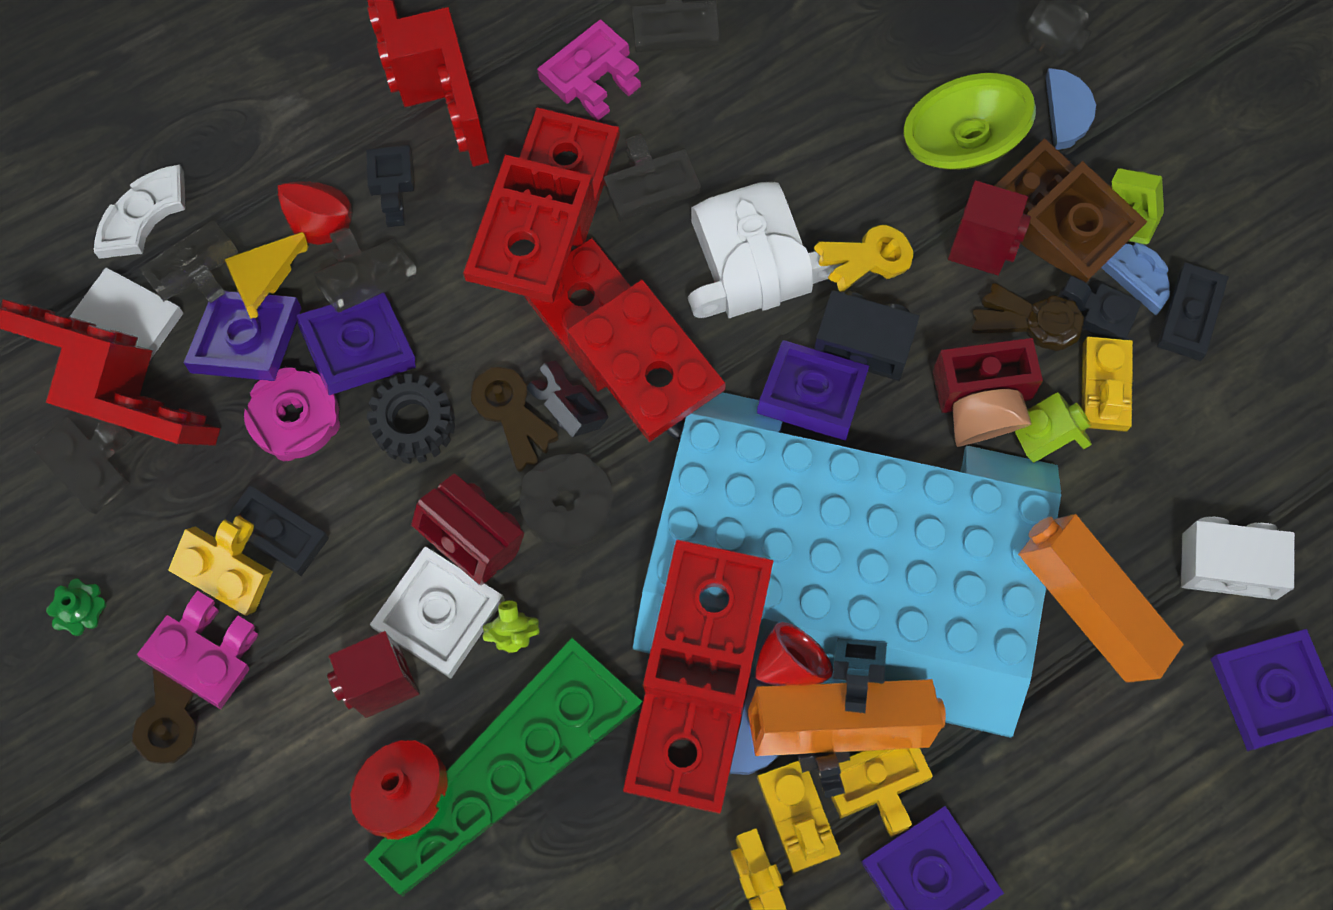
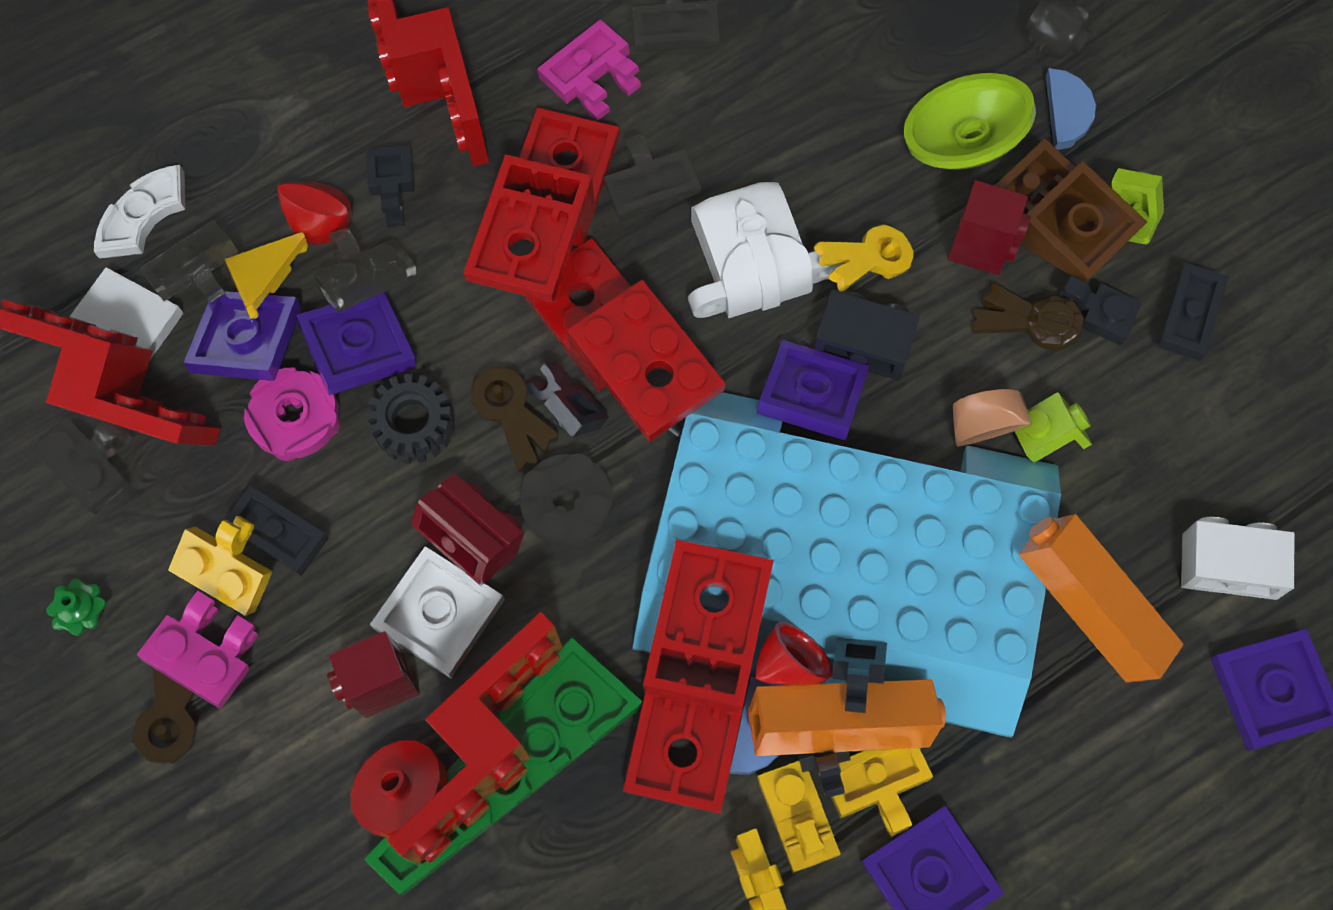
lime plant [482,601,539,653] -> none
dark red brick [933,338,1043,413] -> none
yellow hinge [1082,337,1133,431] -> none
medium blue tile [1101,243,1170,316] -> none
none -> red bracket [387,612,563,865]

